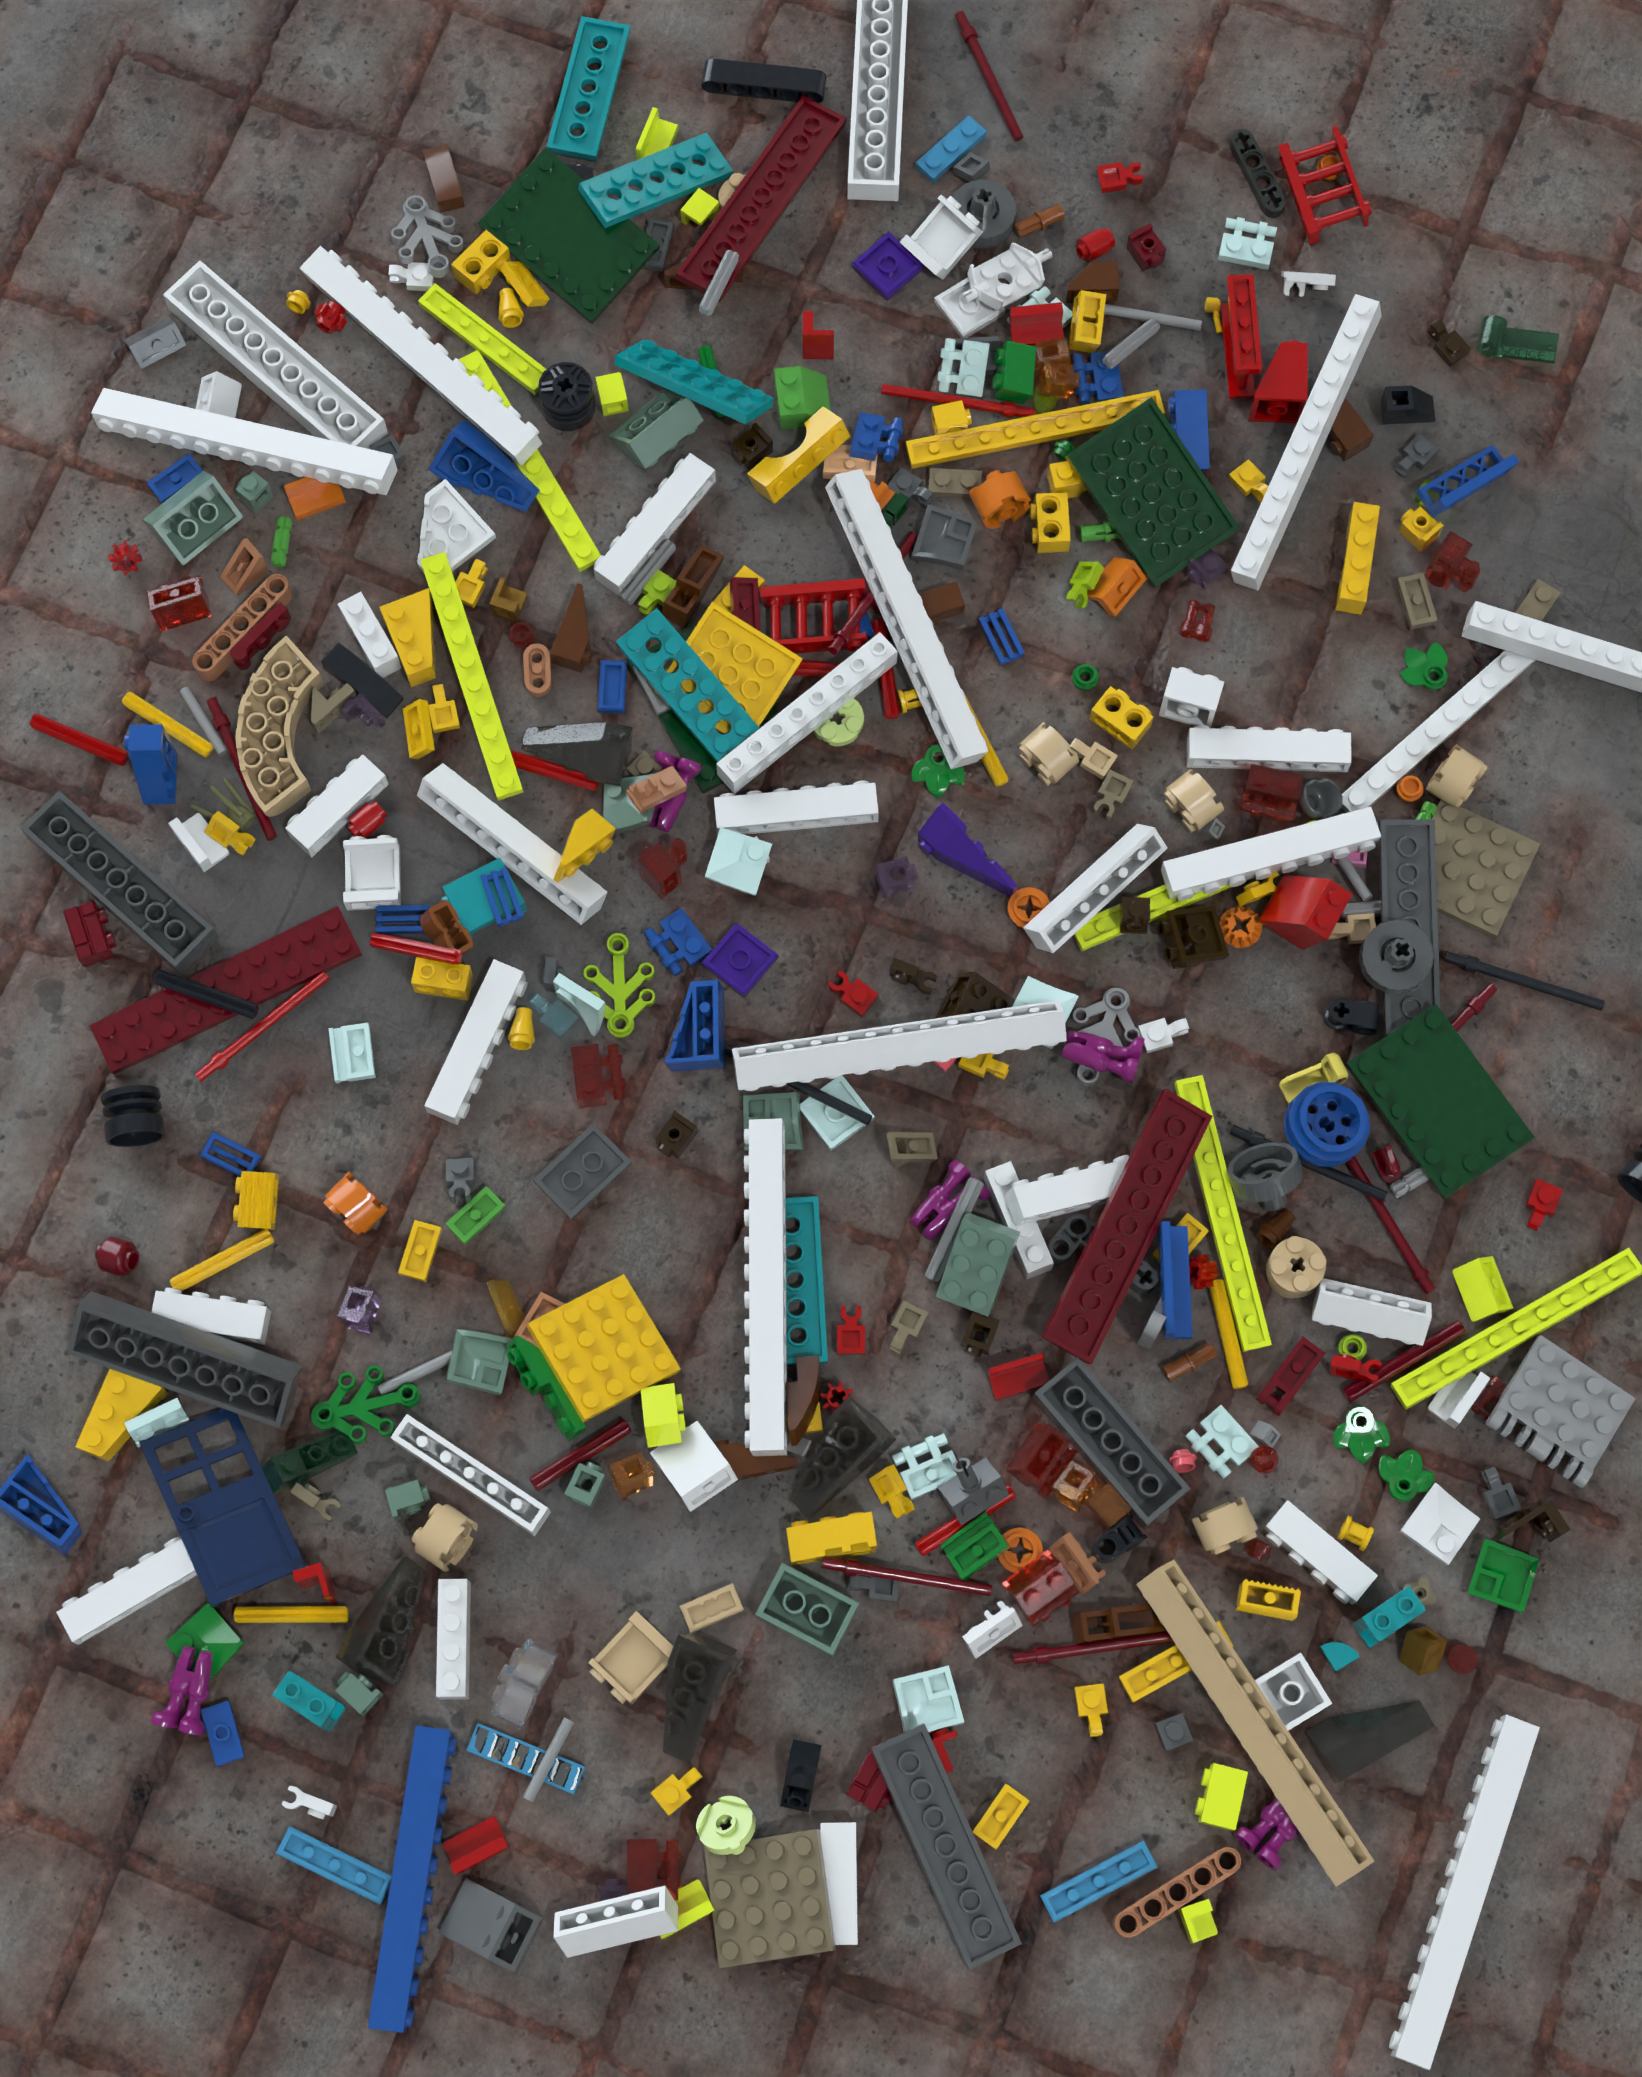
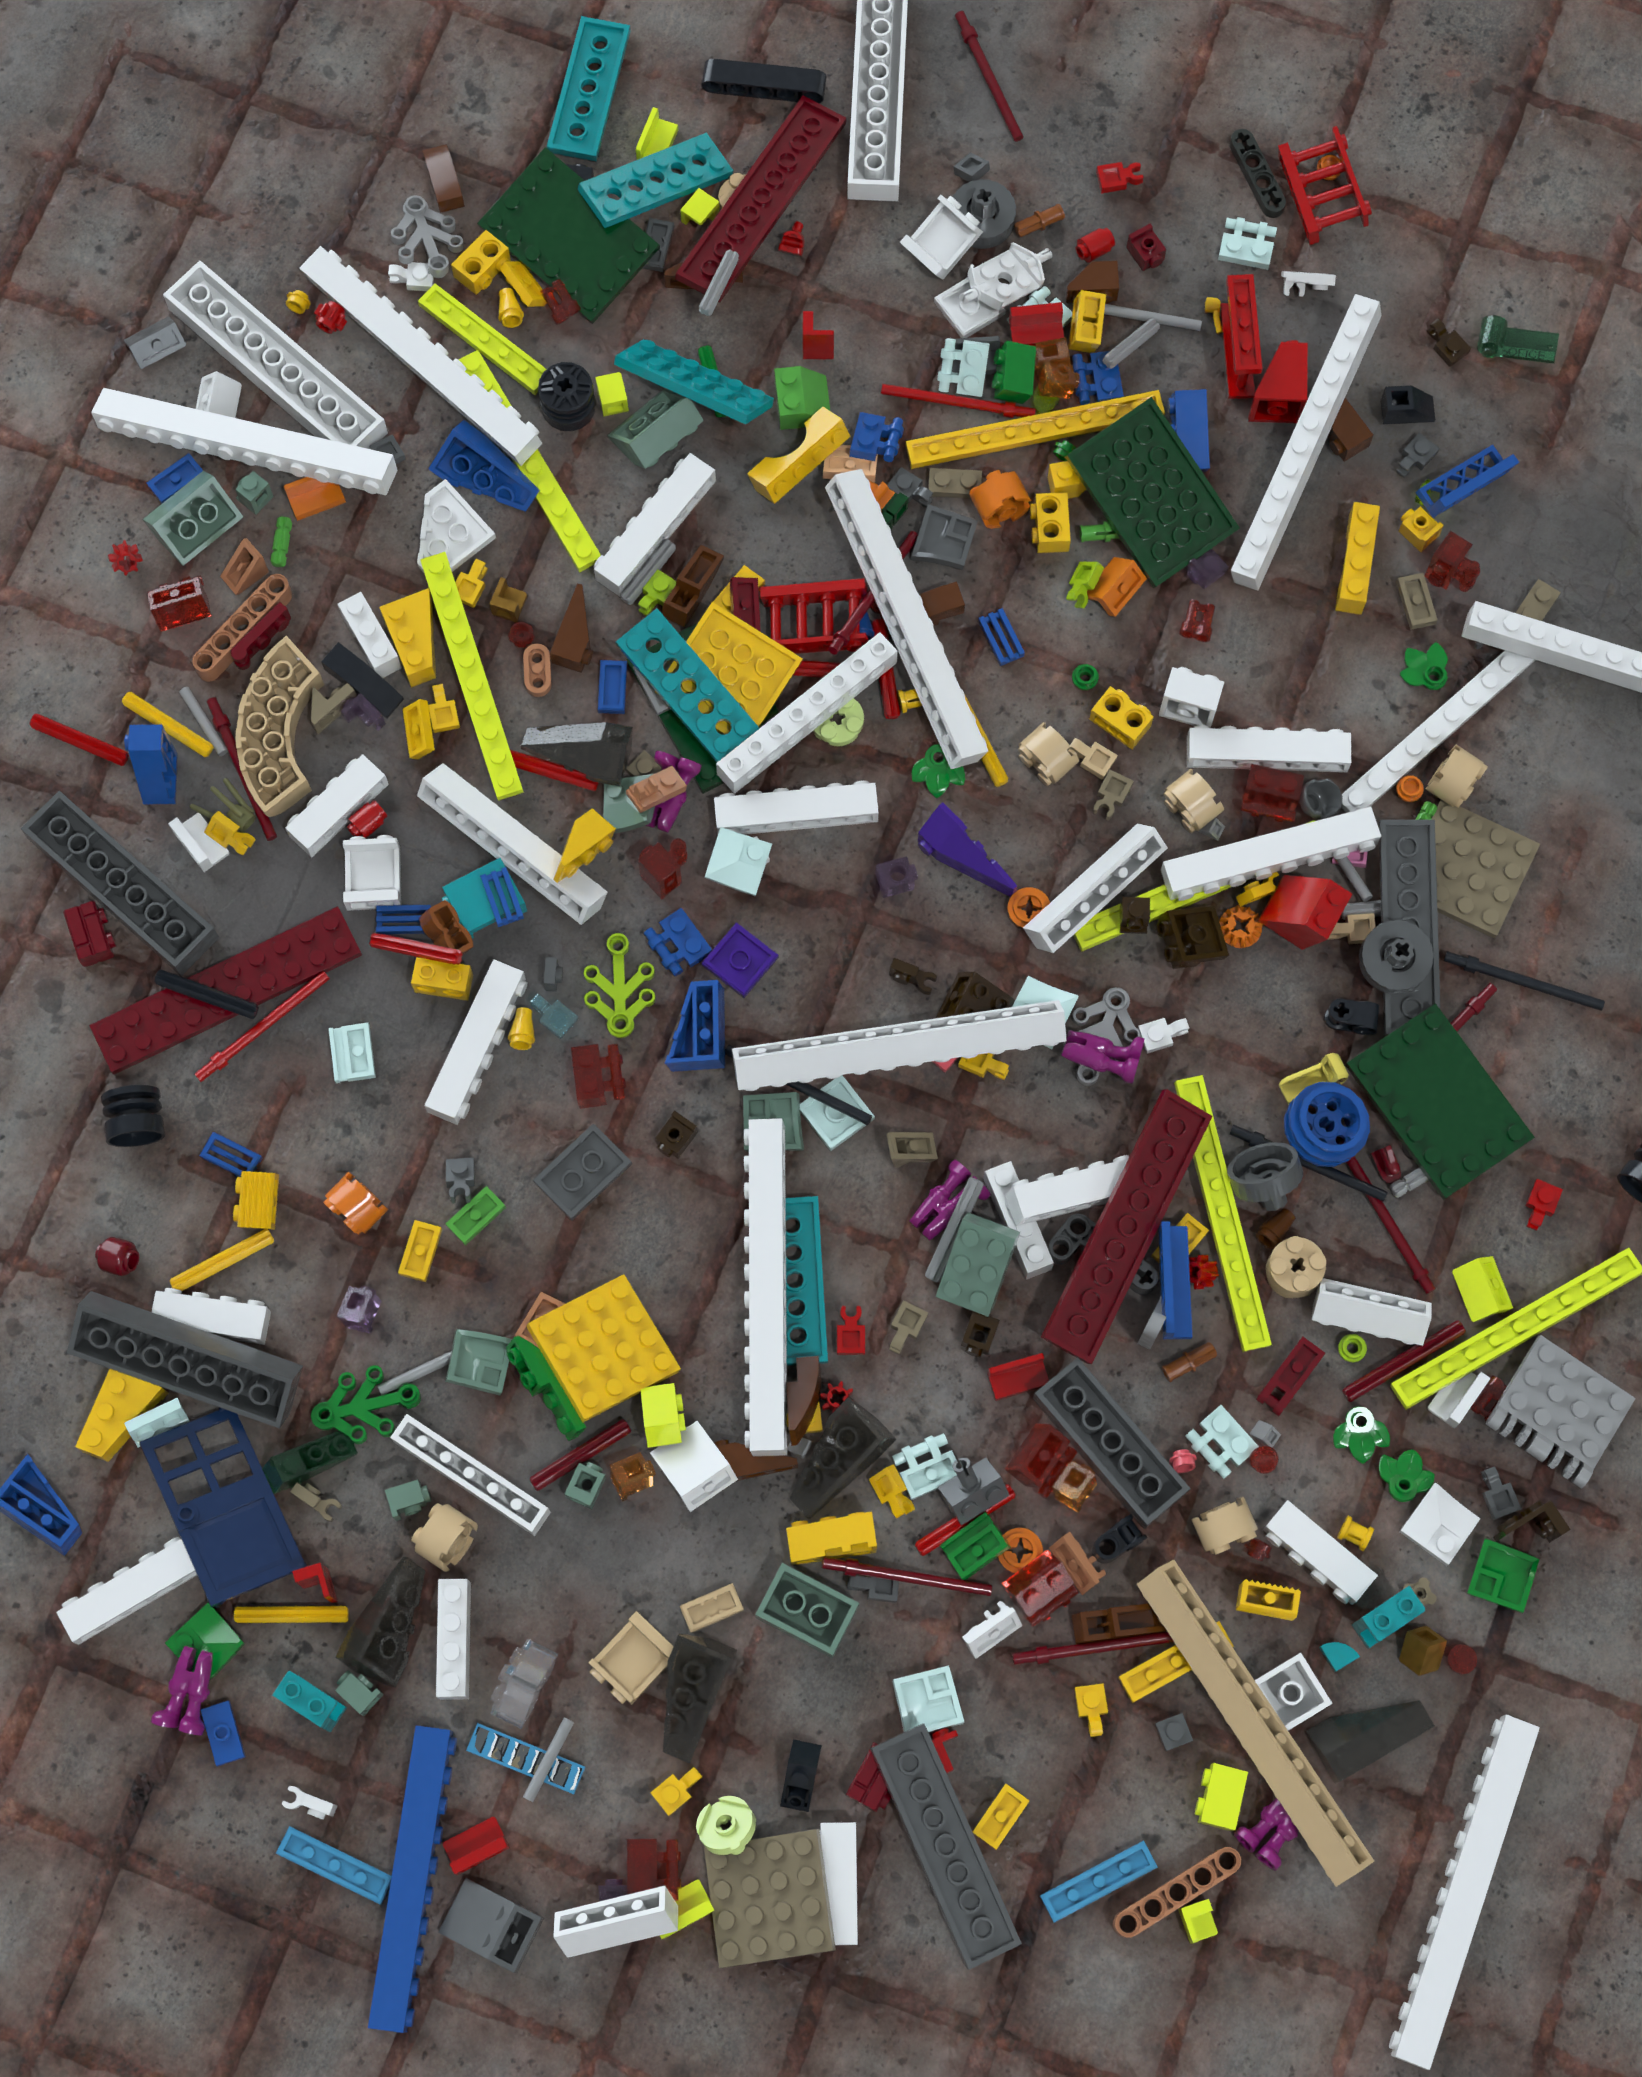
clear yellow slope [487,1279,525,1338] -> none
light aqua plate [553,973,605,1037] -> none
dark brown brick [731,422,773,470] -> none
red plate [828,971,879,1017] -> none
dark purple plate [852,231,924,301] -> none
dark azure plate [915,115,987,184] -> none
yellow brick [931,400,972,435] -> none
clear orange brick [1085,1483,1132,1531] -> none
yellow axle [1209,1279,1248,1389] -> none
yellow plate [1228,459,1269,503] -> none
red plate [1330,1354,1382,1384] -> none
none -> clear red piece [541,279,581,325]
none -> red piece [778,221,805,257]

